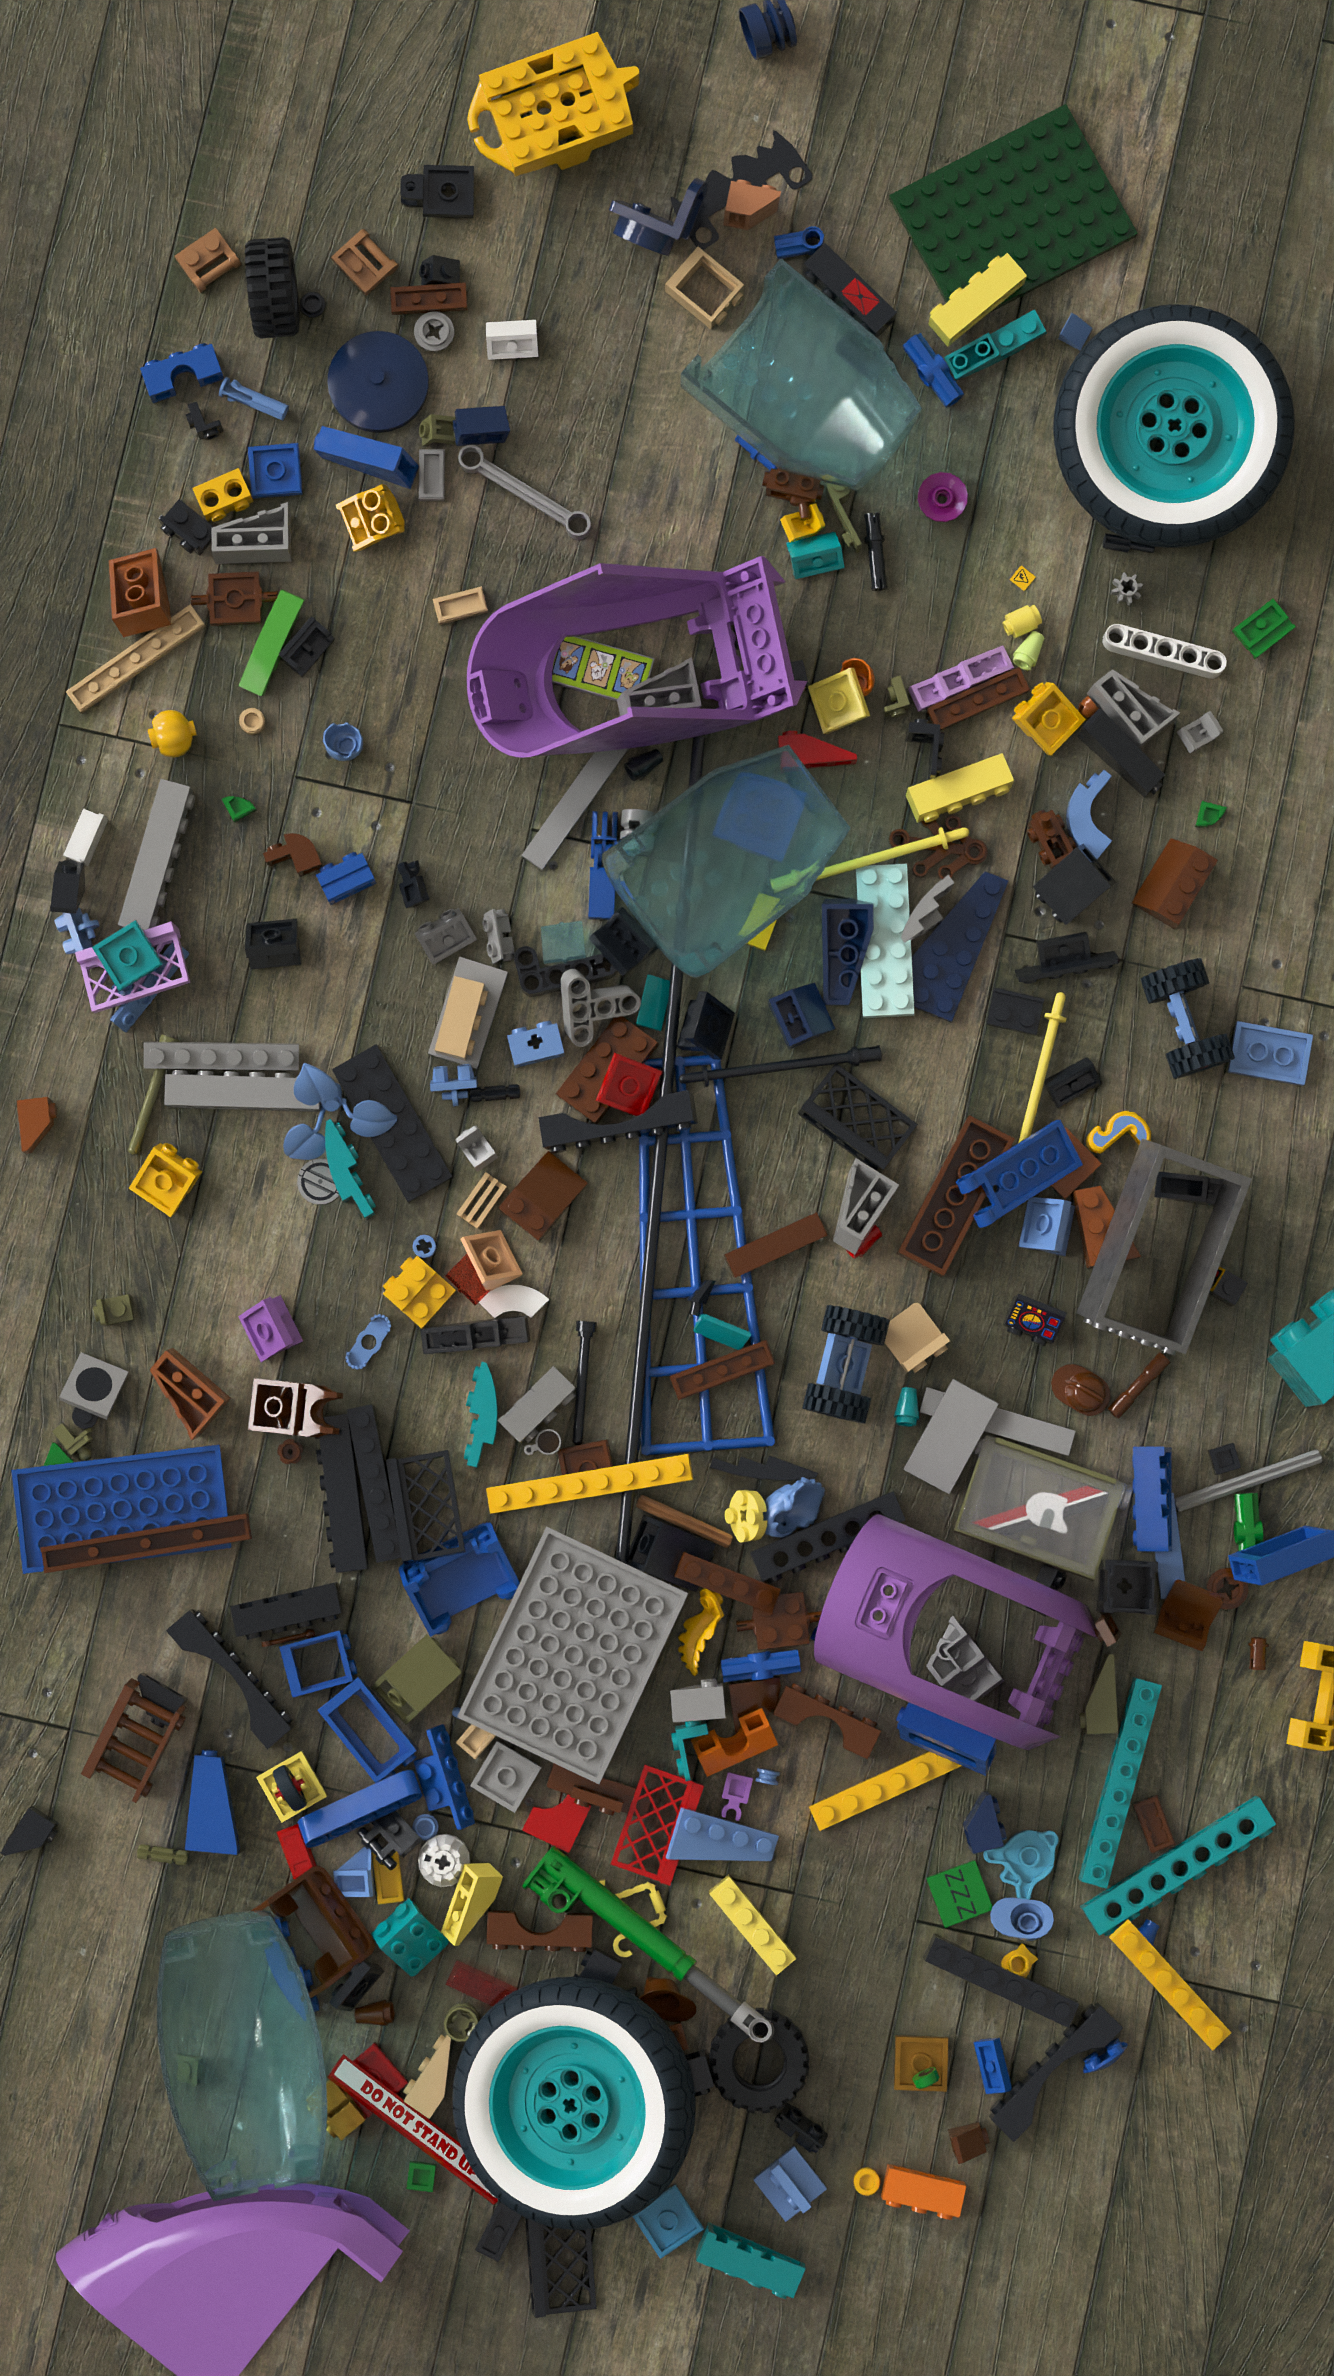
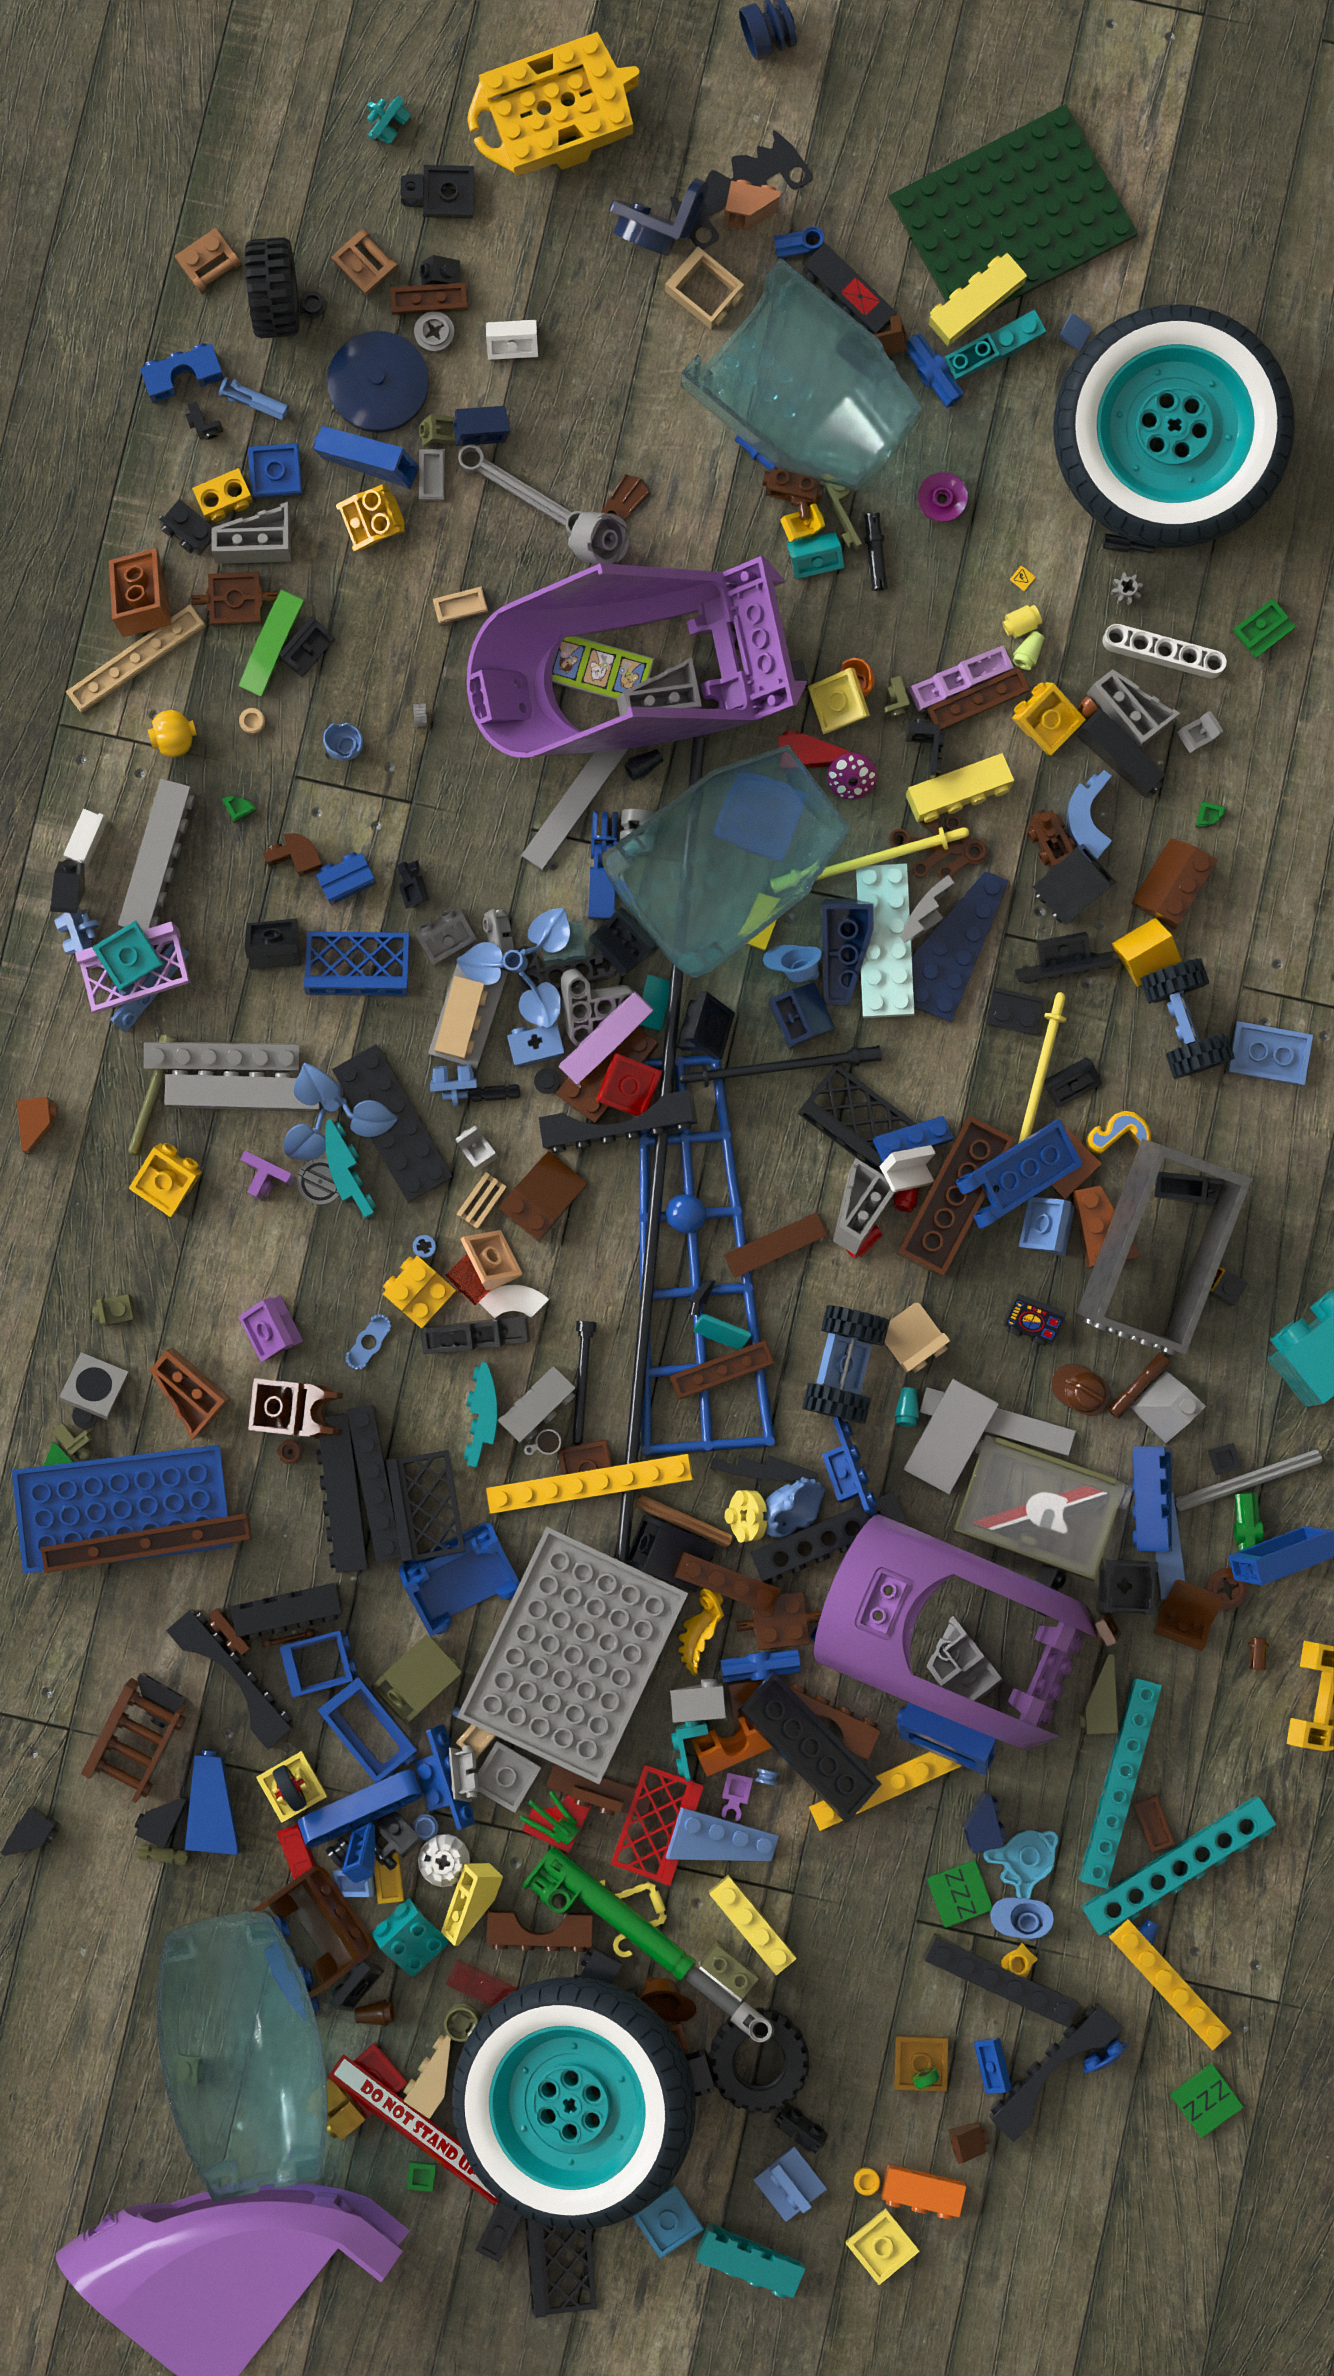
none -> black slope [134,1796,189,1849]
none -> reddish brown plate [208,1608,252,1655]
none -> medium lavender bracket [240,1151,296,1201]
none -> blue fence [304,931,409,996]
none -> black wheel [326,1836,349,1870]
none -> blue slope [342,1823,375,1883]
none -> teal hips [366,96,411,145]
none -> light grey axle [413,703,427,727]
none -> light grey hinge [449,1745,479,1802]
none -> medium blue plant [456,908,571,1028]
none -> green plant [520,1791,580,1845]
none -> black plate [534,1068,560,1094]
none -> lavender slope [559,991,653,1084]
none -> light grey brick [568,511,629,564]
none -> reddish brown piece [601,474,650,521]
none -> blue hair [665,1194,706,1234]
none -> olive piece [699,1940,759,2002]
none -> black plate [737,1672,881,1822]
none -> medium blue piece [763,945,822,983]
none -> blue bracket [822,1416,877,1516]
none -> magenta dish [826,752,877,800]
none -> light yellow plate [845,2208,920,2285]
none -> reddish brown panel [872,315,908,357]
none -> blue plate [873,1116,954,1163]
none -> white panel [879,1145,936,1192]
none -> red cone [892,1187,919,1213]
none -> yellow slope [1111,918,1182,987]
none -> light grey slope [1130,1370,1206,1443]
none -> green tile [1170,2063,1243,2138]

